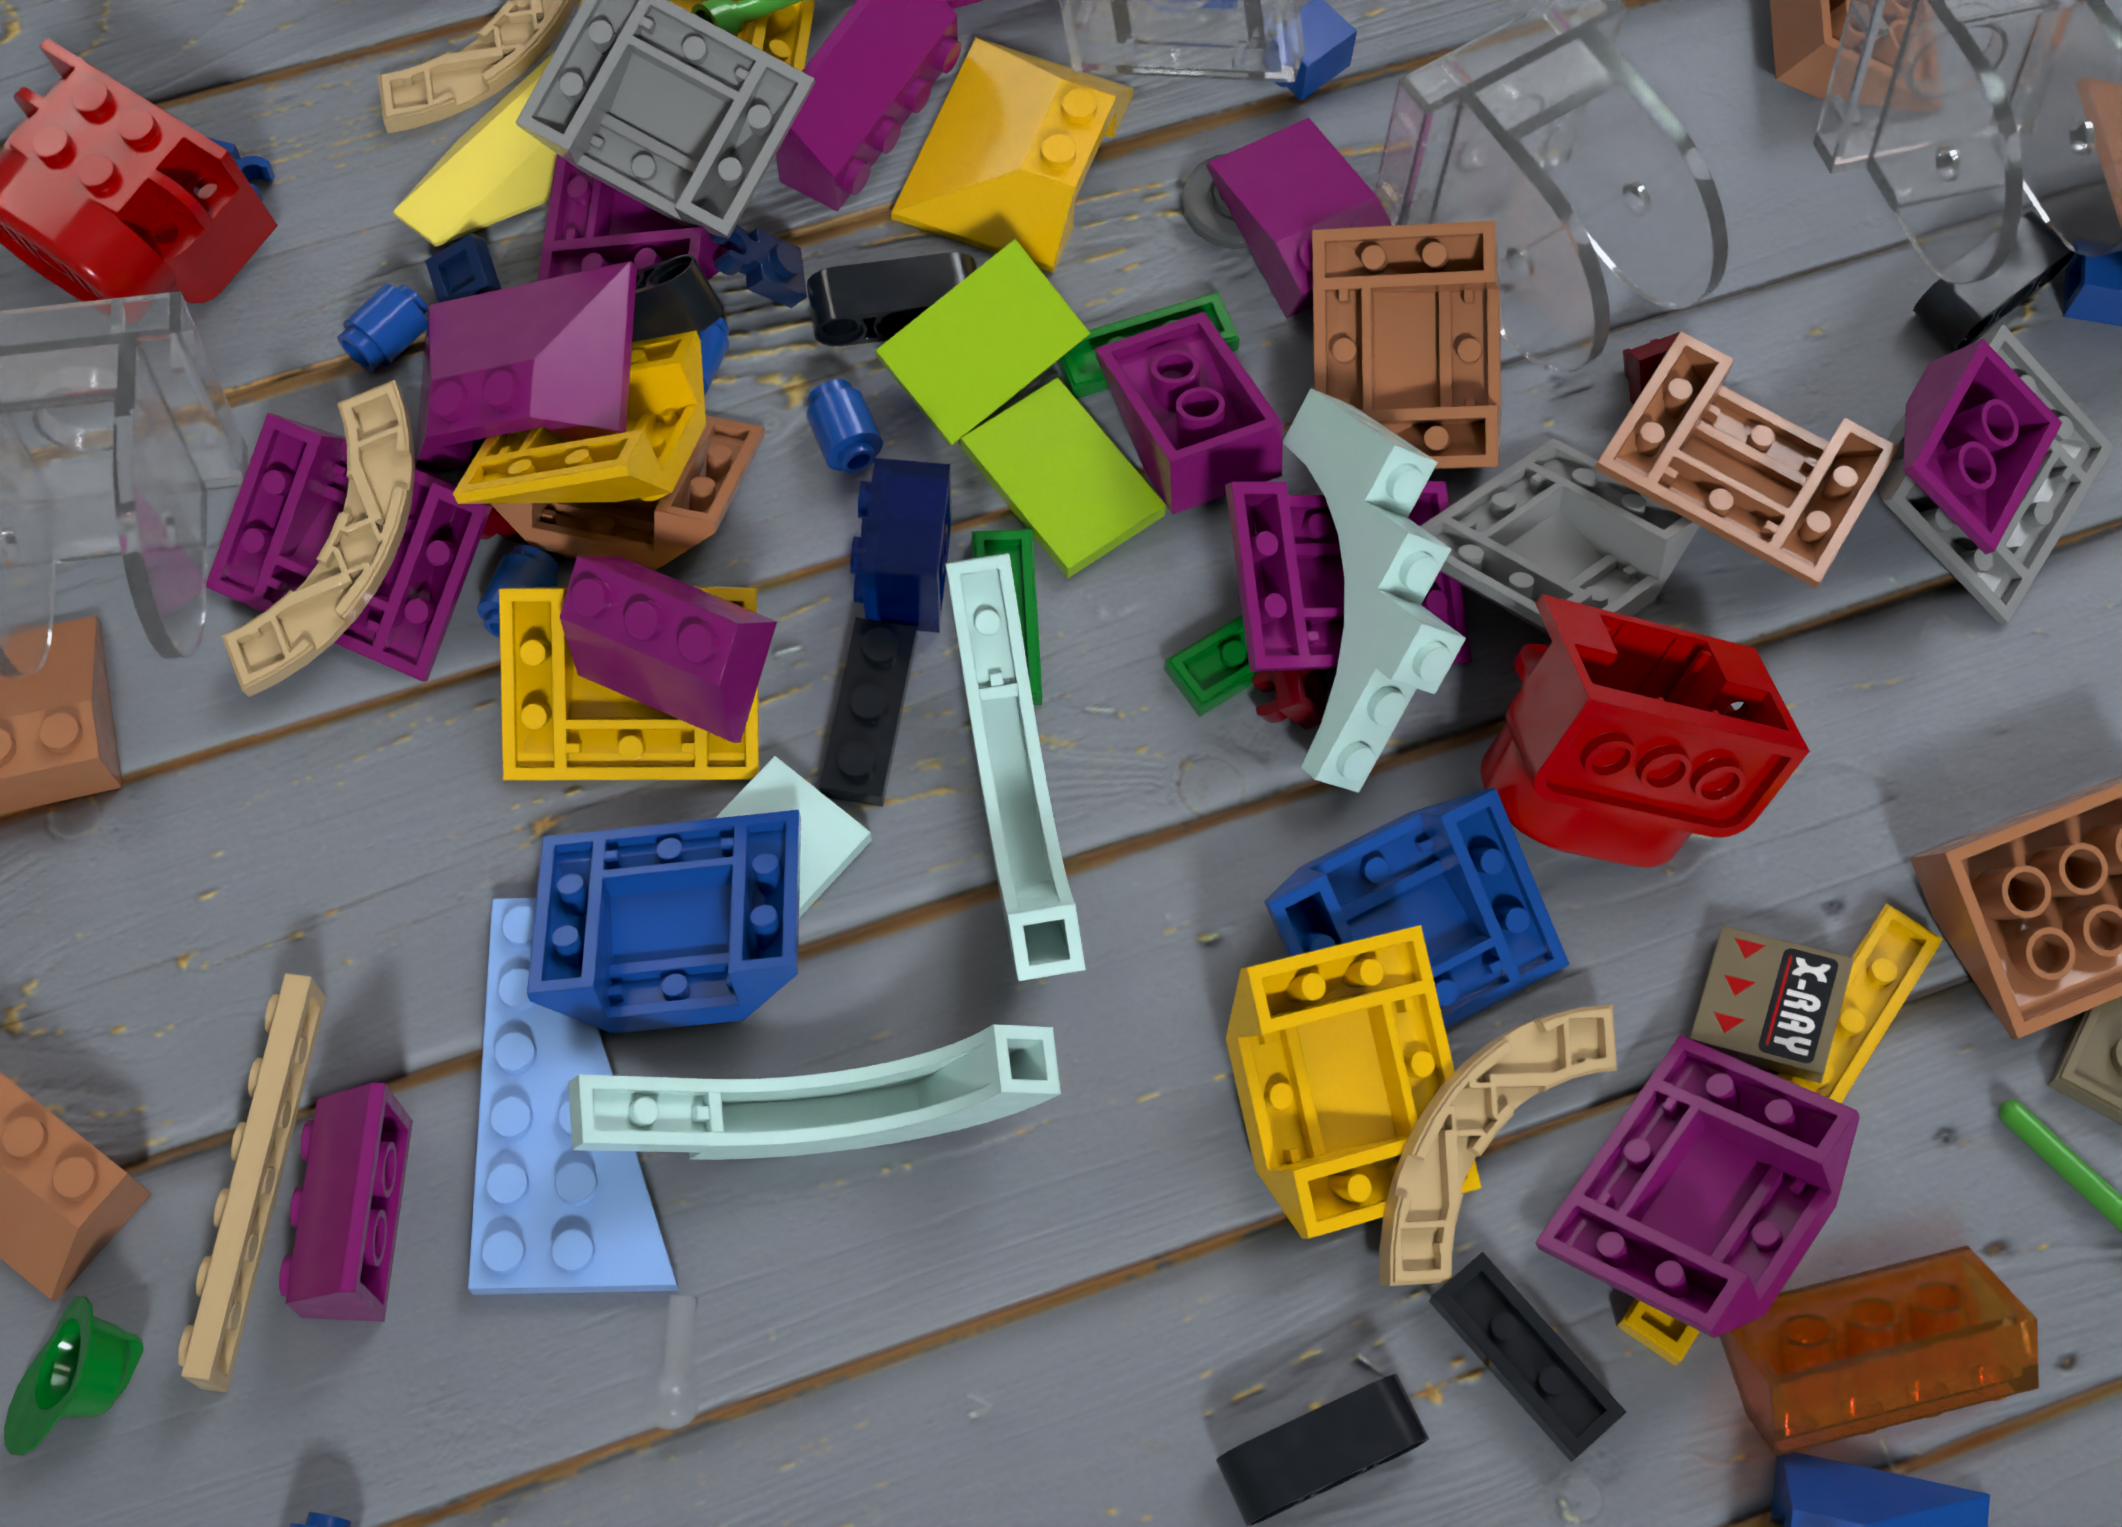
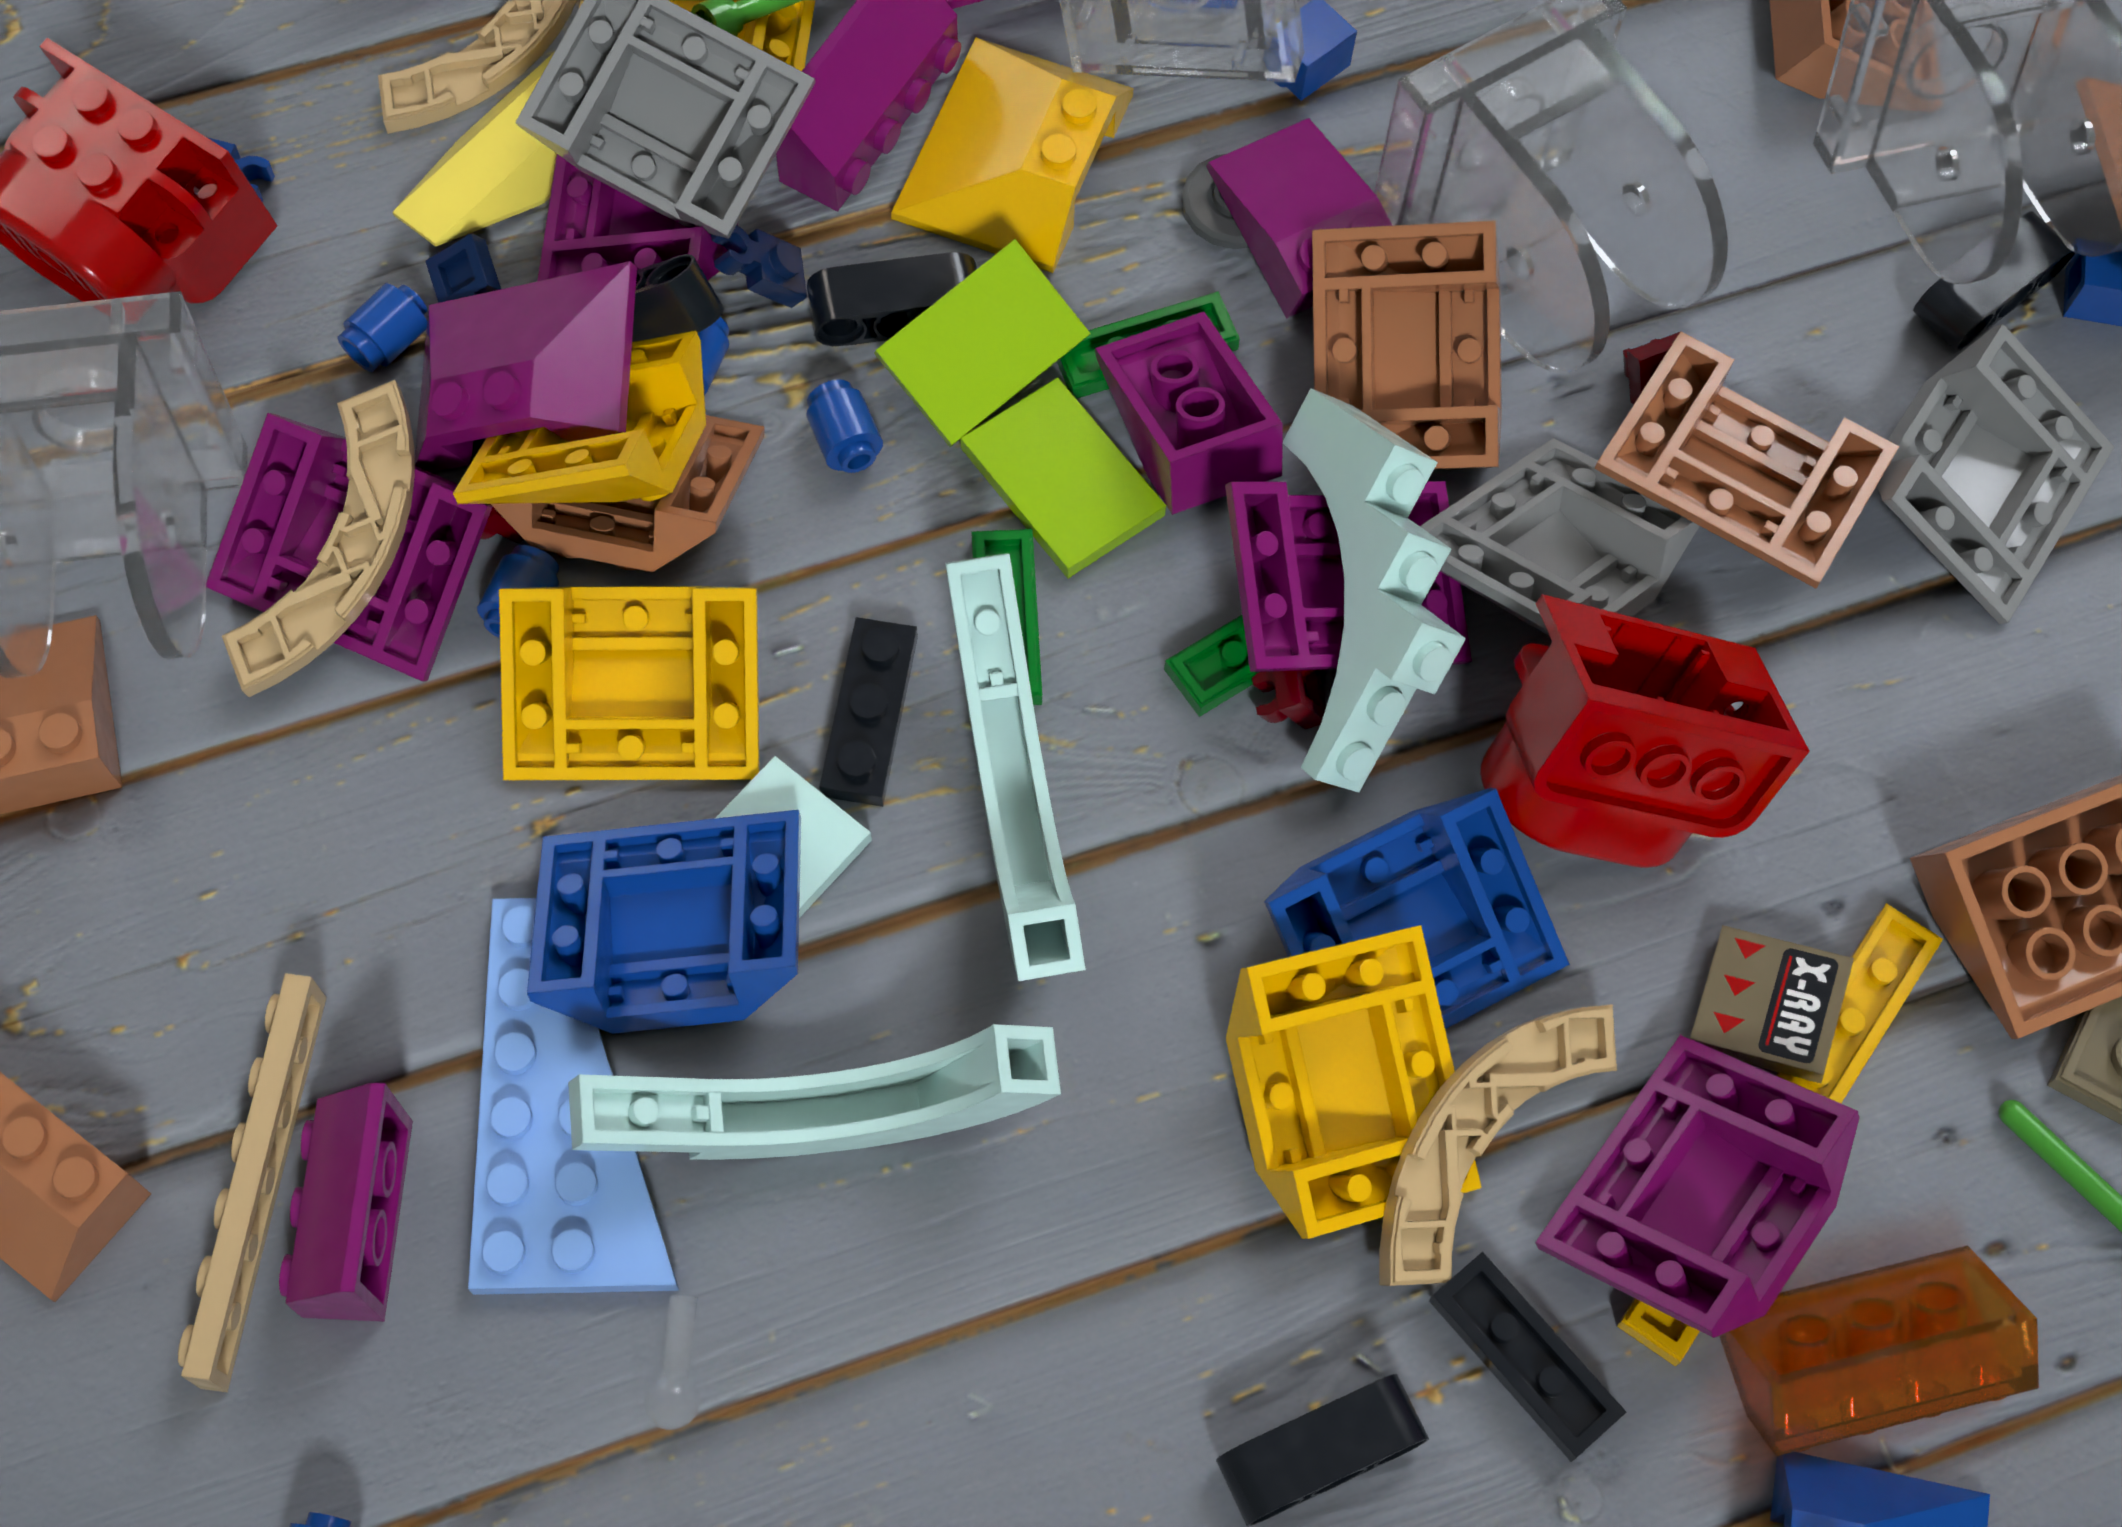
green piece [4,1296,144,1456] -> none
magenta slope [560,556,777,743] -> none
clear blue brick [850,458,952,633] -> none
magenta slope [1903,339,2062,555] -> none

